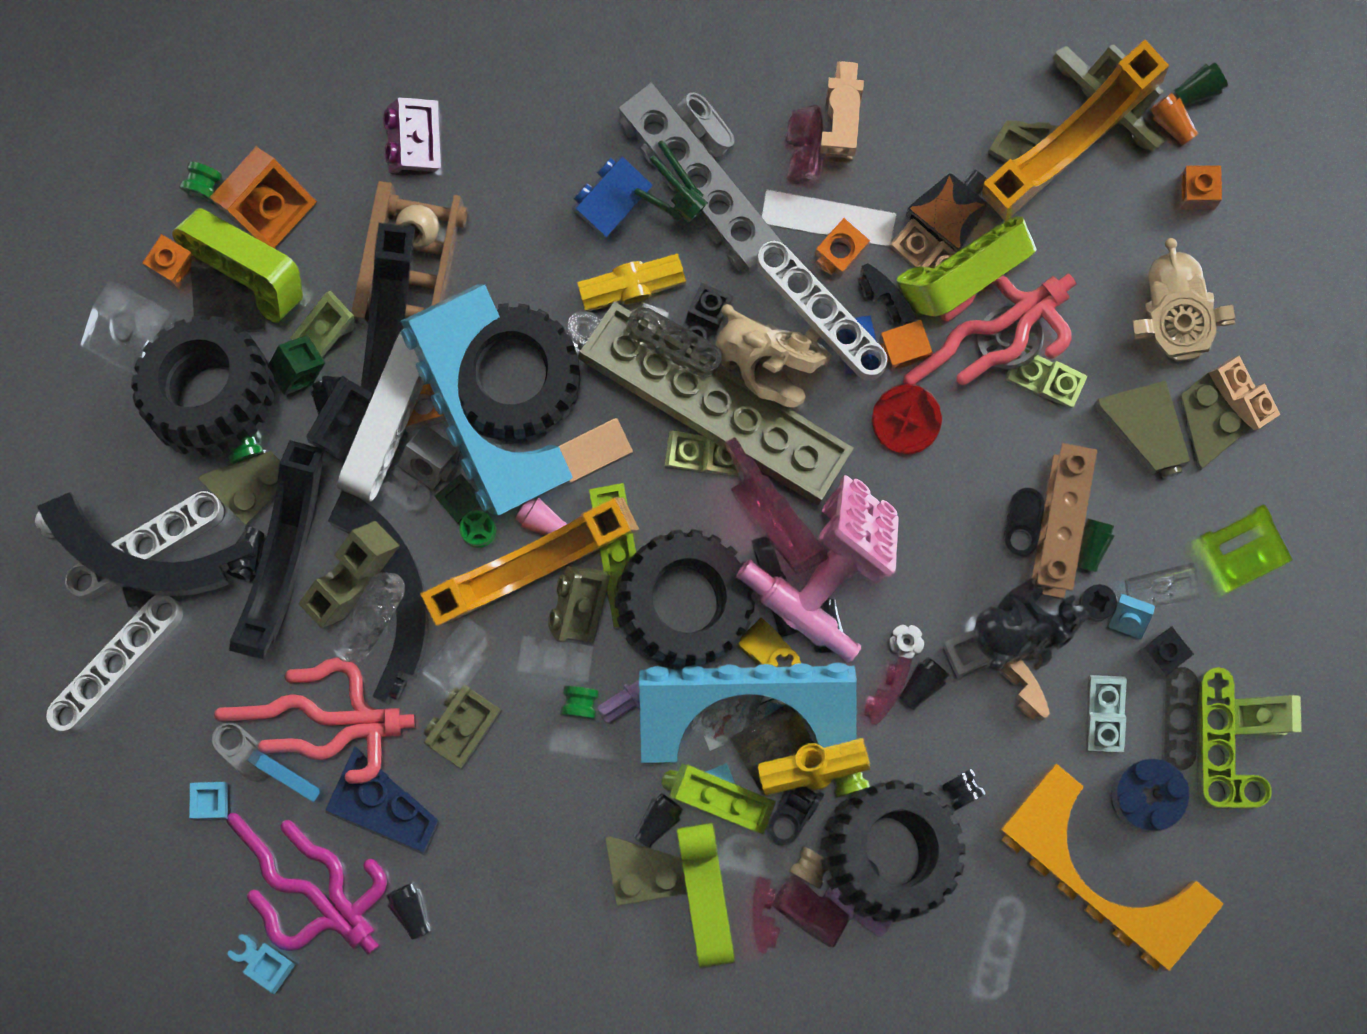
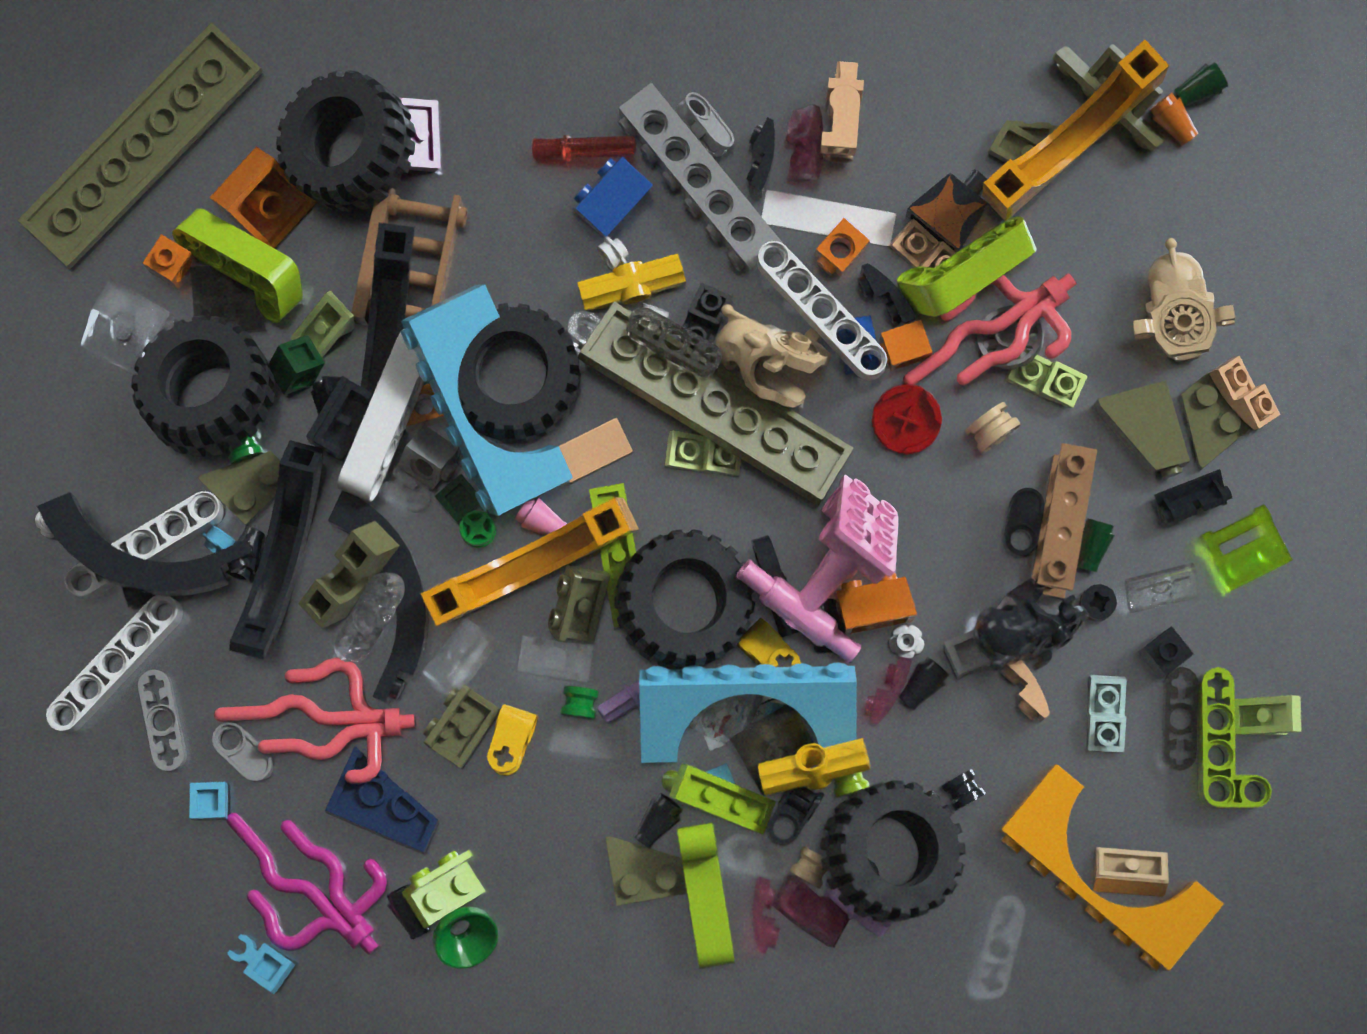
green wheel [179,161,222,201] -> none
dark azure tile [247,750,320,802] -> none
tan piece [395,204,439,249] -> none
dark green plant [634,140,708,223] -> none
clear pink fence [725,437,829,577] -> none
medium azure plate [1108,593,1155,639] -> none
dark blue brick [1112,759,1189,832] -> none
orange brick [1180,166,1222,210] -> none
none -> olive plate [18,22,263,270]
none -> light grey beam [138,670,187,772]
none -> medium azure plate [202,525,236,553]
none -> black tyre [276,70,416,212]
none -> lime bracket [402,850,486,929]
none -> green piece [433,907,498,969]
none -> yellow piece [487,704,538,776]
none -> clear red axle [532,134,636,162]
none -> white plate [597,237,628,270]
none -> black slope [746,117,775,199]
none -> orange slope [834,573,917,635]
none -> tan wheel [965,402,1021,454]
none -> tan slope [1094,847,1169,897]
none -> black hinge [1154,469,1232,525]

